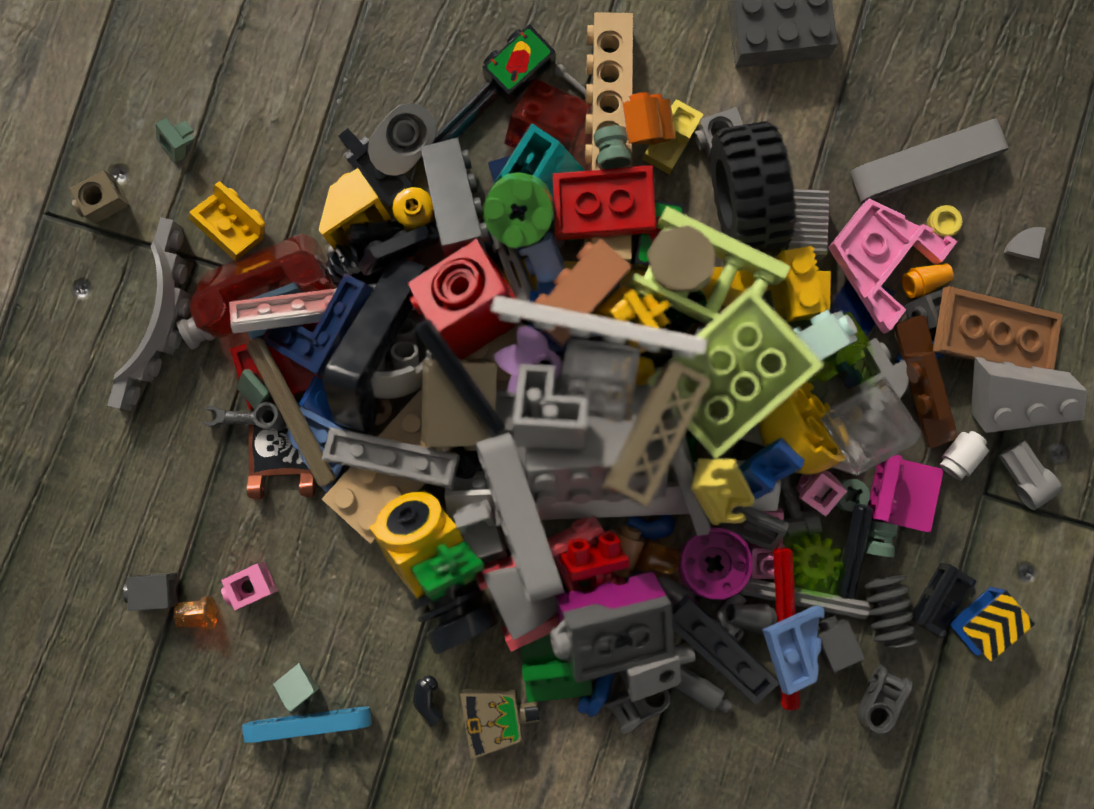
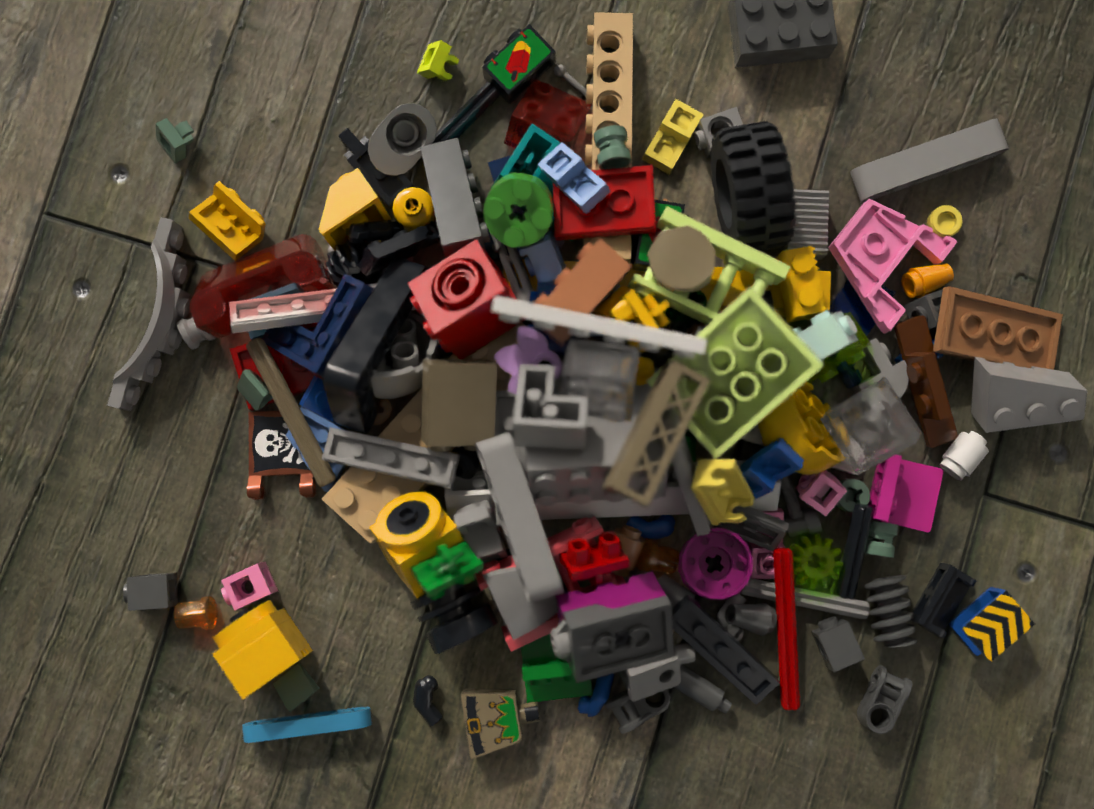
dark tan brick [69,170,130,224] -> none
dark grey brick [203,402,287,431] -> none
black axle [414,319,505,437] -> none
orange brick [622,92,676,145] -> none
medium blue wing [763,605,824,695] -> none
light grey piece [998,440,1063,510] -> none
light grey tile [1004,227,1046,261] -> none
none -> yellow piece [212,600,313,699]
none -> neon yellow tile [417,40,459,81]
none -> medium blue slope [537,142,610,214]

